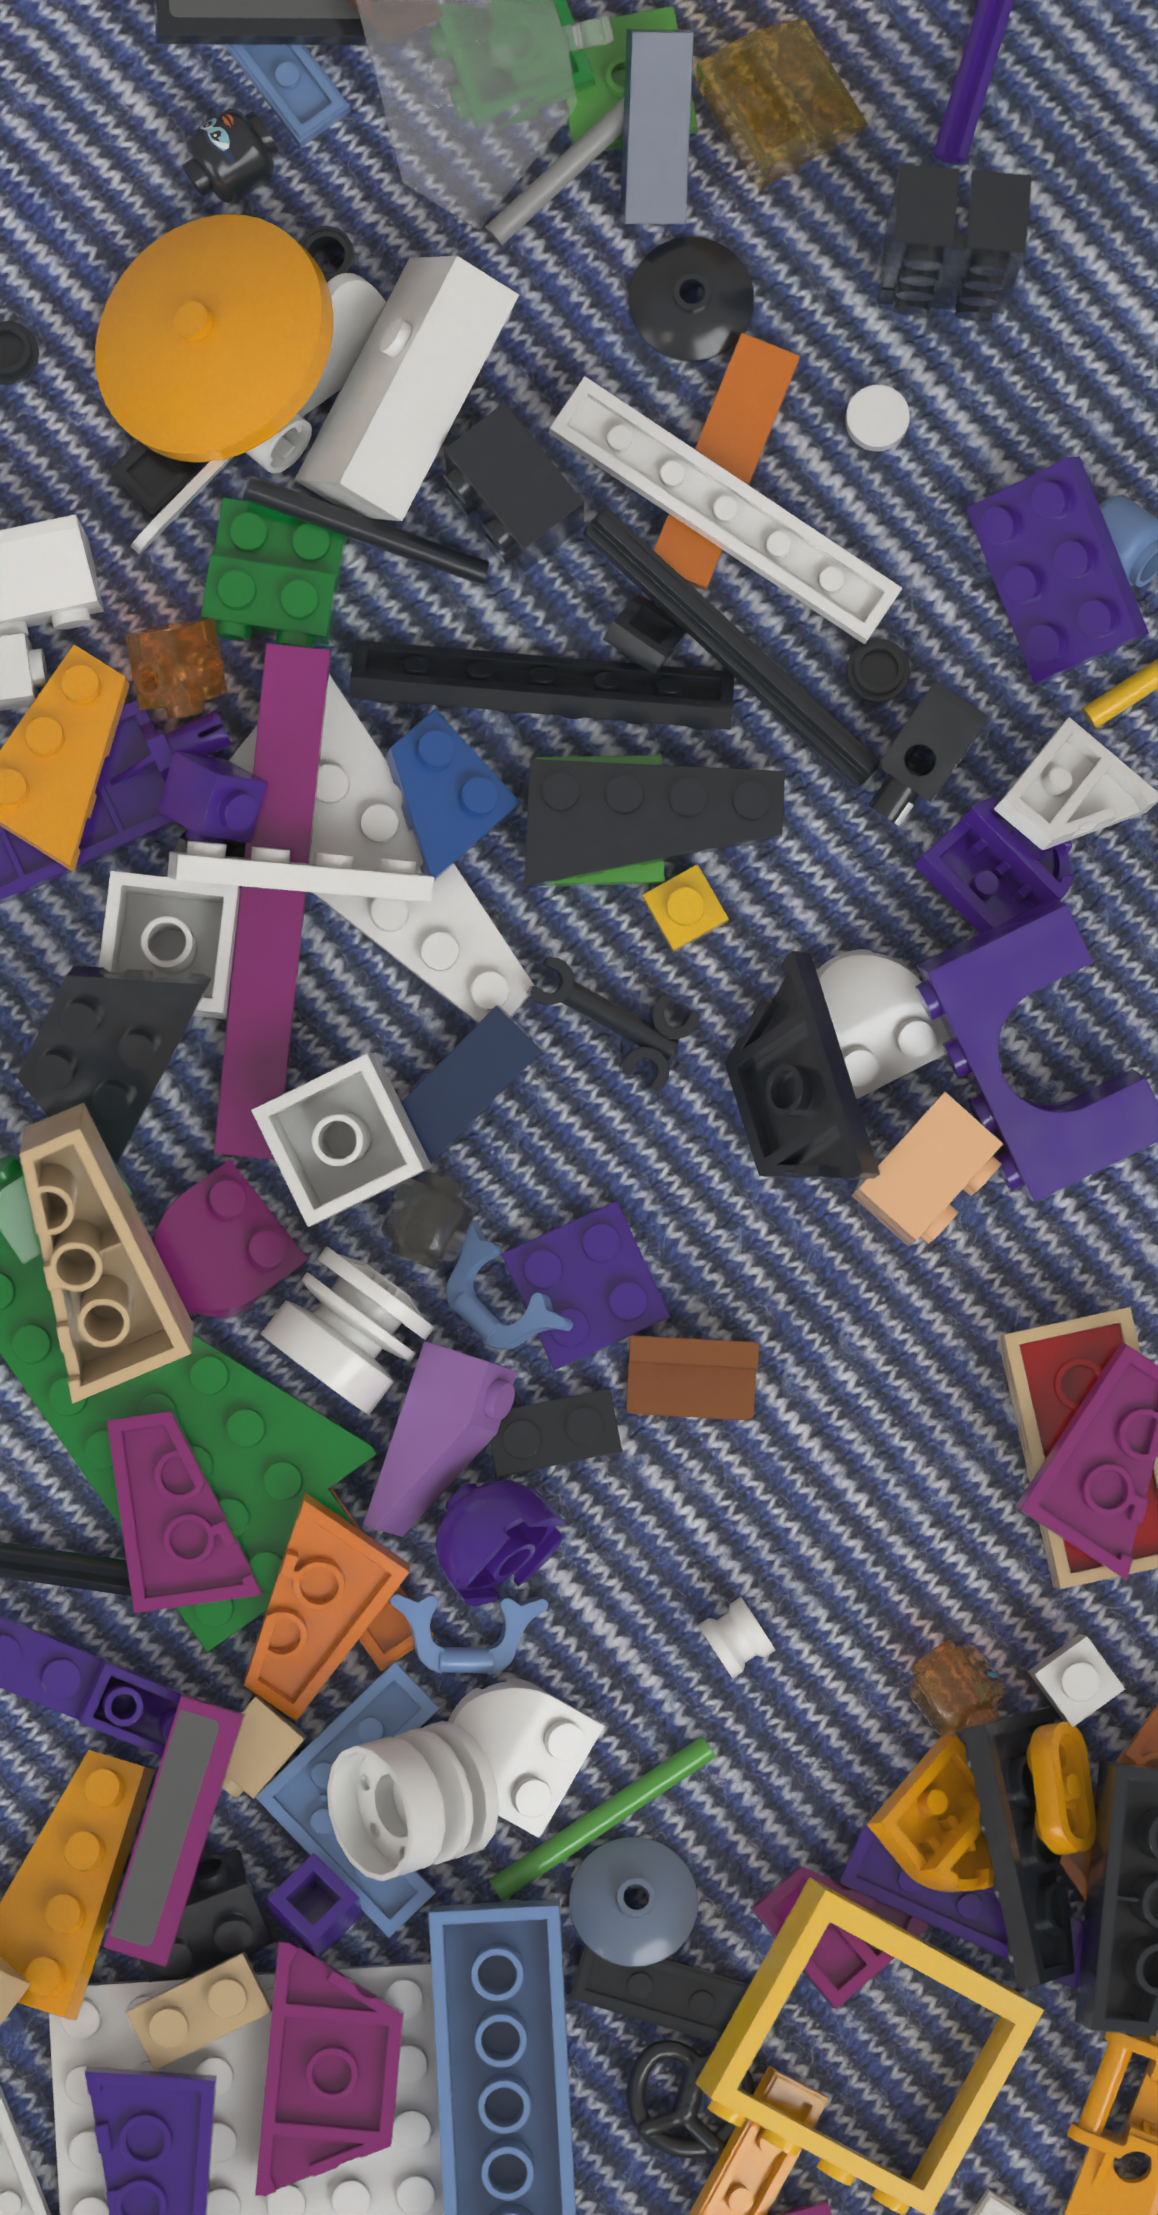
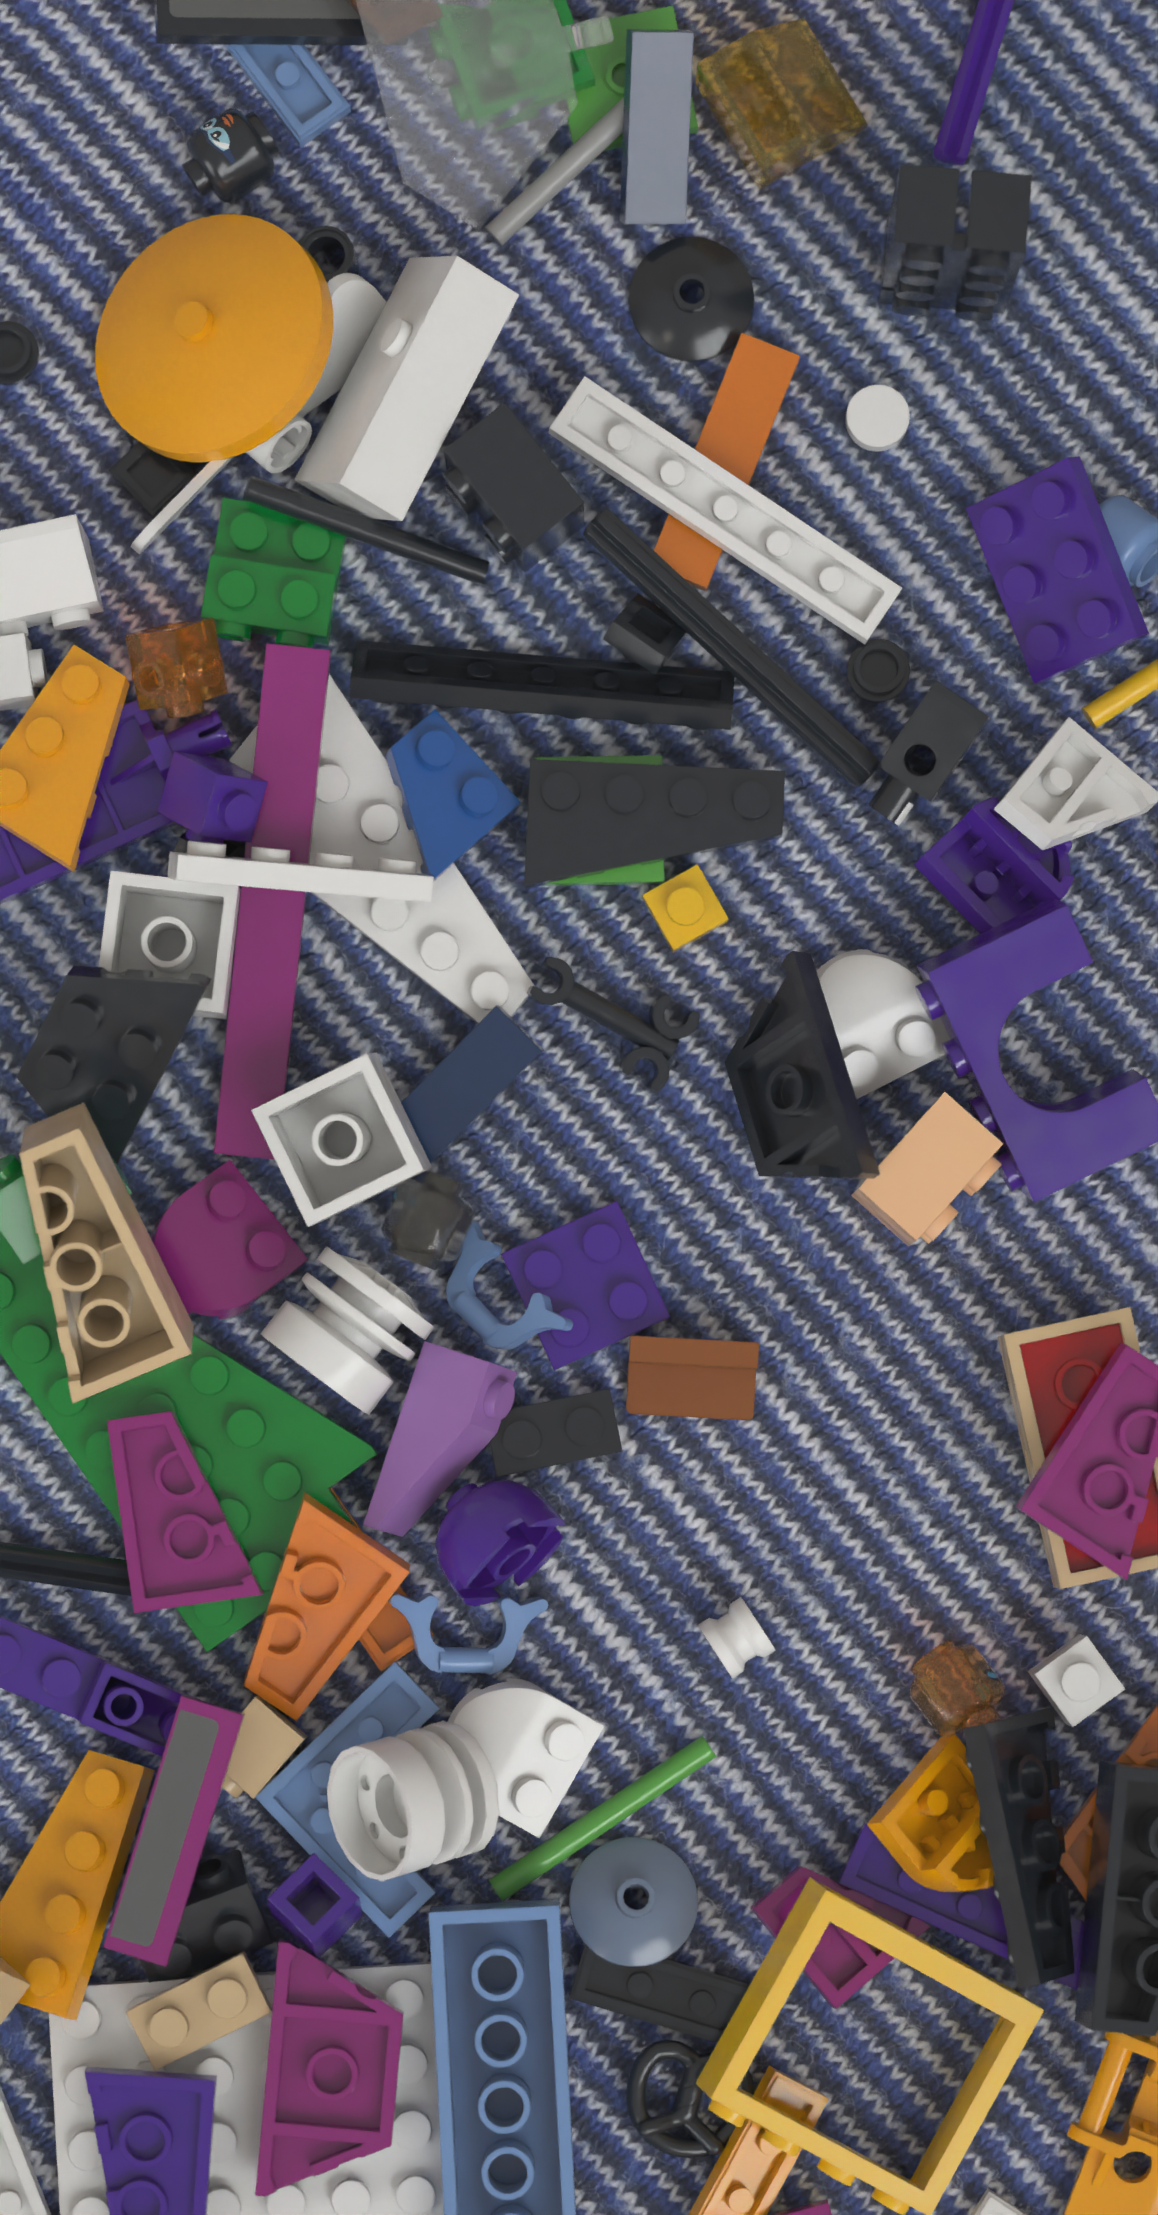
light orange plate [1027,1721,1096,1855] -> none

